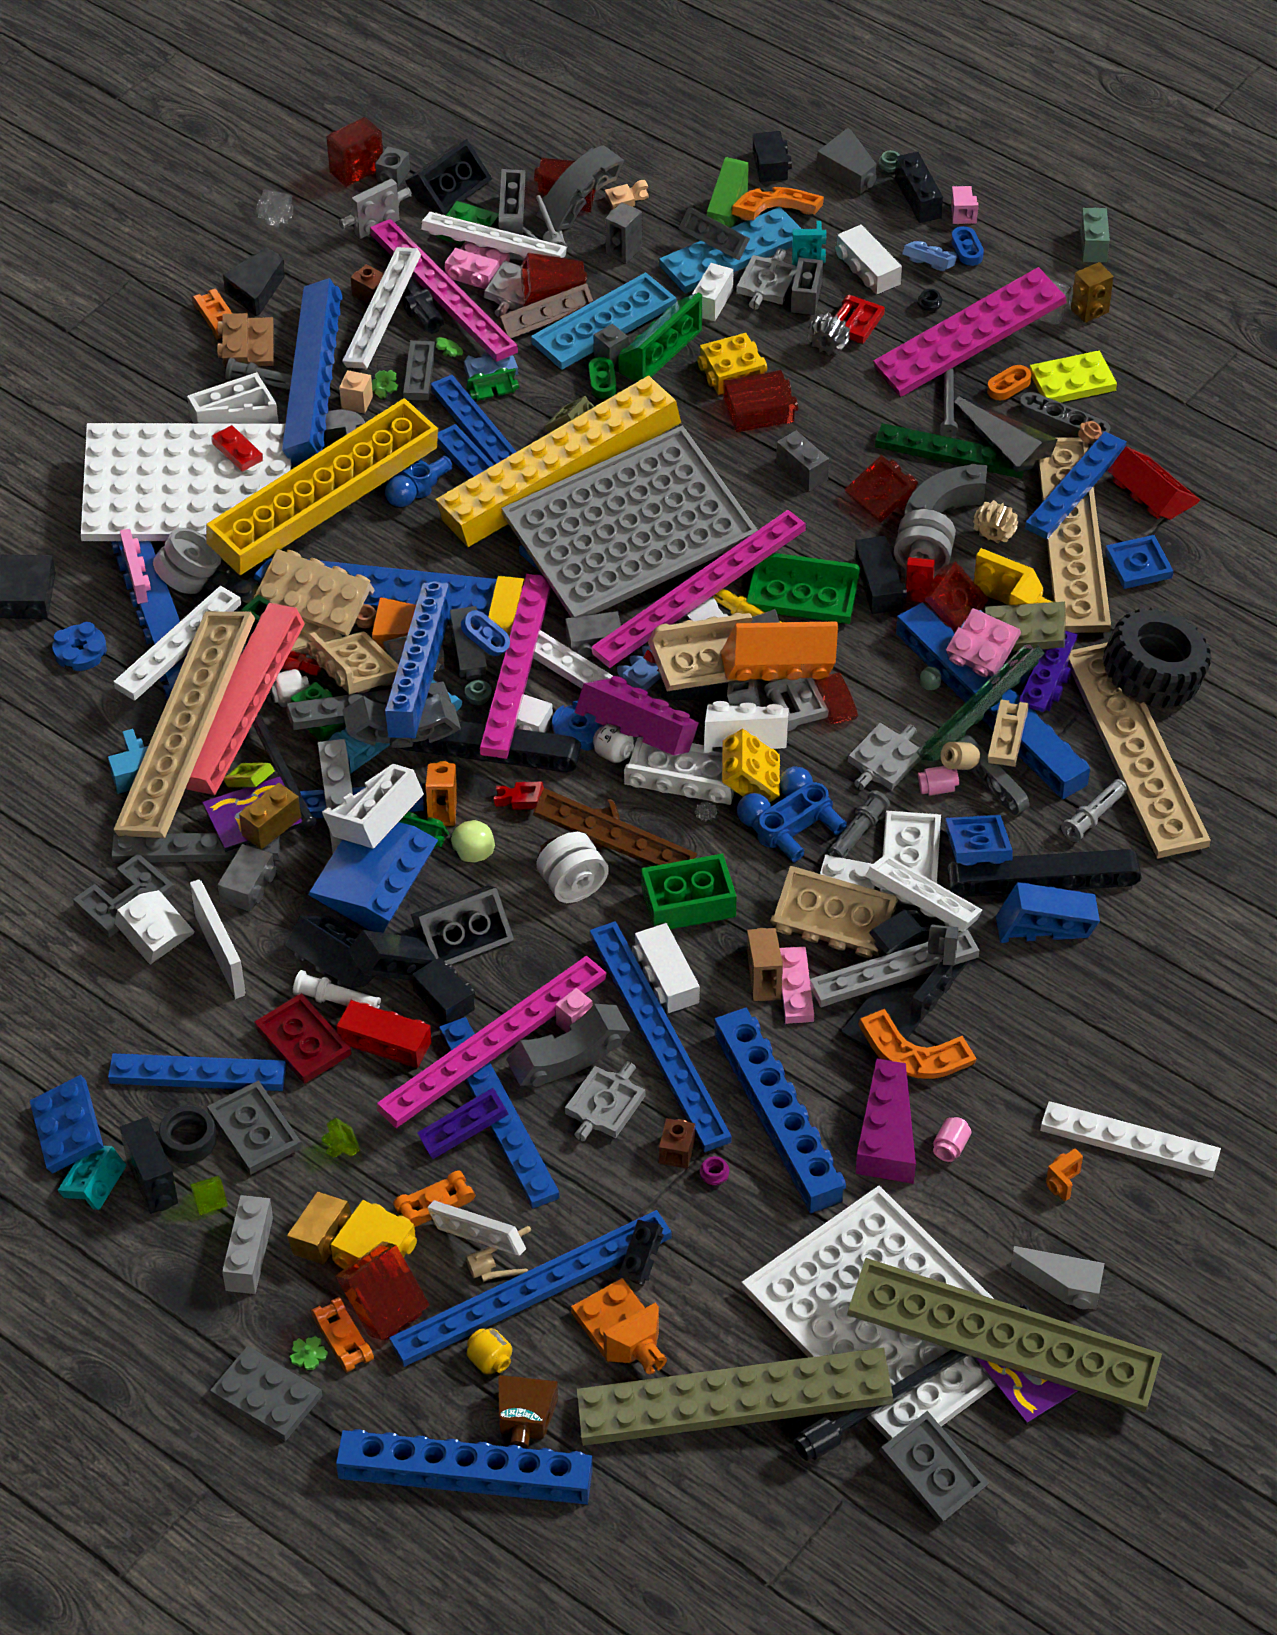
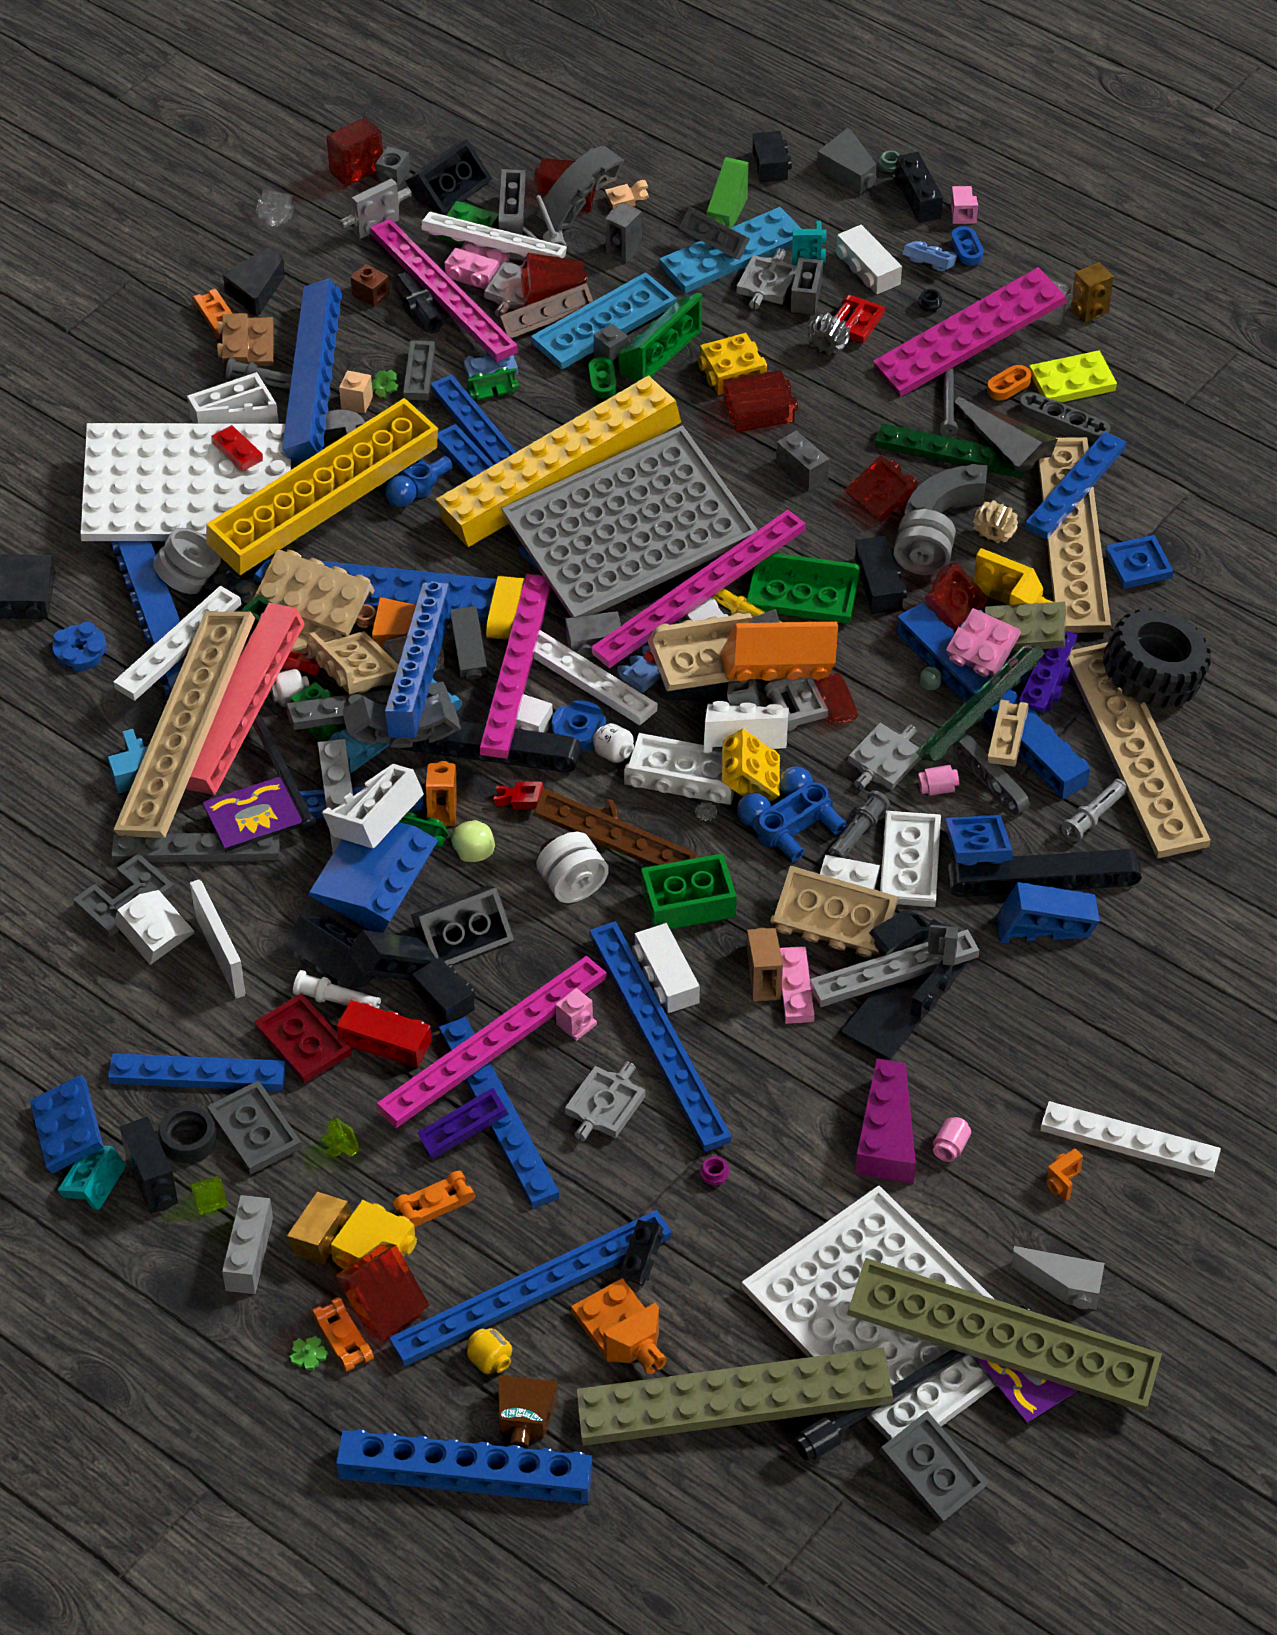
bright pink plate [120,529,151,604] -> none
dark grey plate [210,1346,323,1442] -> none
flat silver brick [218,844,276,912] -> none
lime plate [223,763,275,787] -> none
pearl gold brick [239,783,301,850] -> none
white plate [343,247,421,369] -> none
white tile [427,1200,526,1256] -> none
bright green plant [435,337,463,357] -> none
blue plate [461,610,510,656] -> none
sand green plate [465,680,492,705] -> none
tan plant [465,1226,531,1282] -> none
dark grey brick [506,1004,630,1087] -> none
olive bracket [544,396,594,433] -> none
magenta wedge [575,676,698,756] -> none
copper brick [659,1118,695,1169] -> none
white brick [692,263,733,322] -> none
blue brick [714,1007,846,1214] -> none
orange plate [731,187,824,221] -> none
orange plate [858,1009,977,1079] -> none
white plate [865,855,982,932] -> none
red plate [906,557,935,603] -> none
tan brick [941,742,980,770] -> none
nougat plate [1078,421,1102,444] -> none
sand green brick [1080,208,1110,262] -> none
red slope [1108,447,1200,520] -> none

